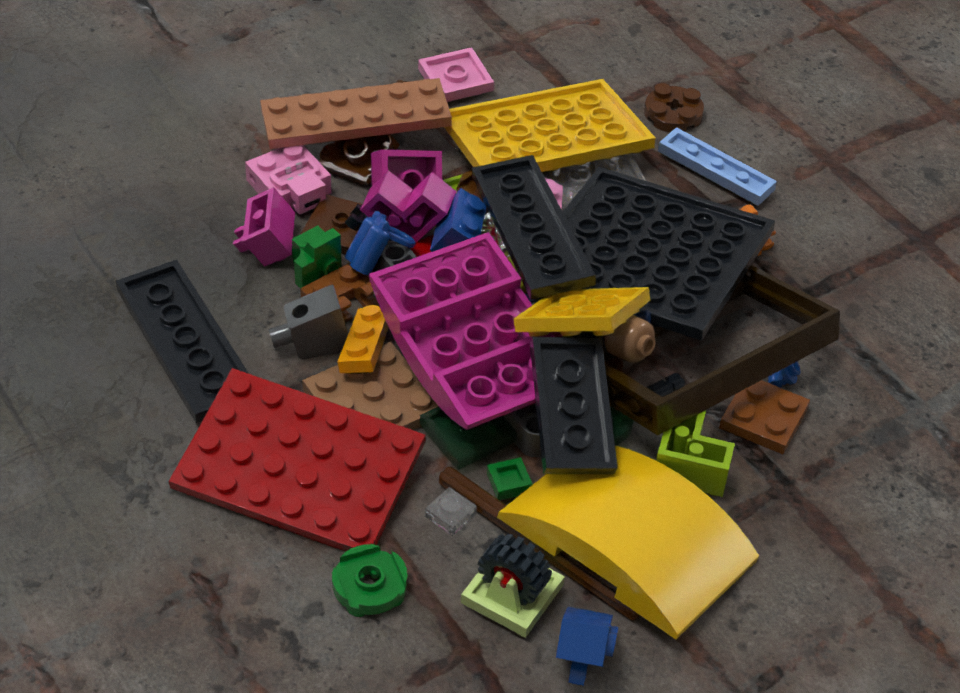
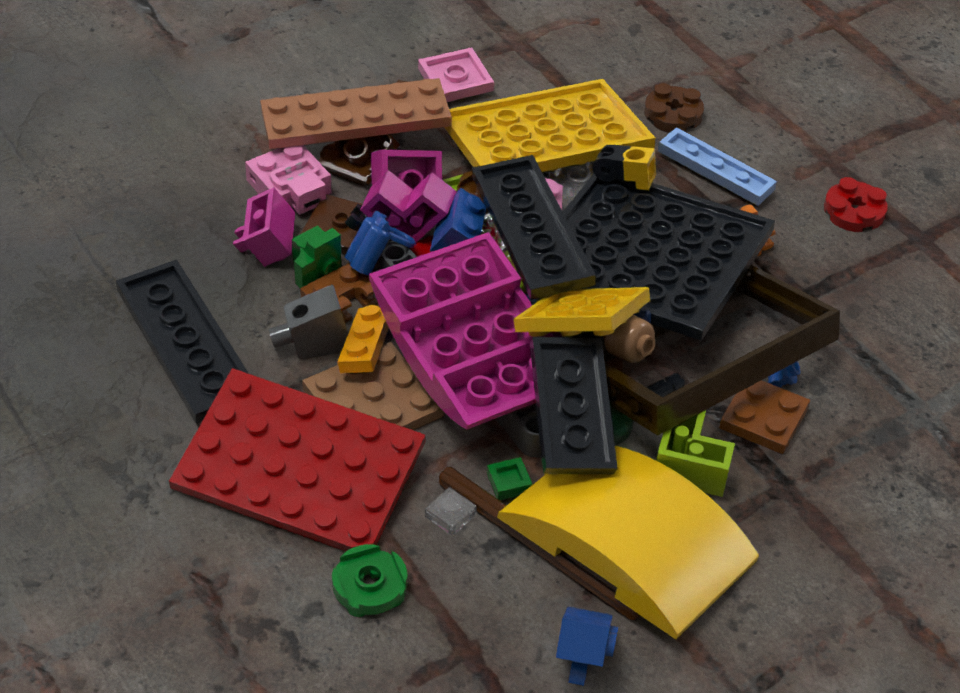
clear green plate [420,406,517,470] -> none
plate [461,534,565,638] -> none
none -> leg [592,145,656,190]
none -> red plate [824,177,888,232]

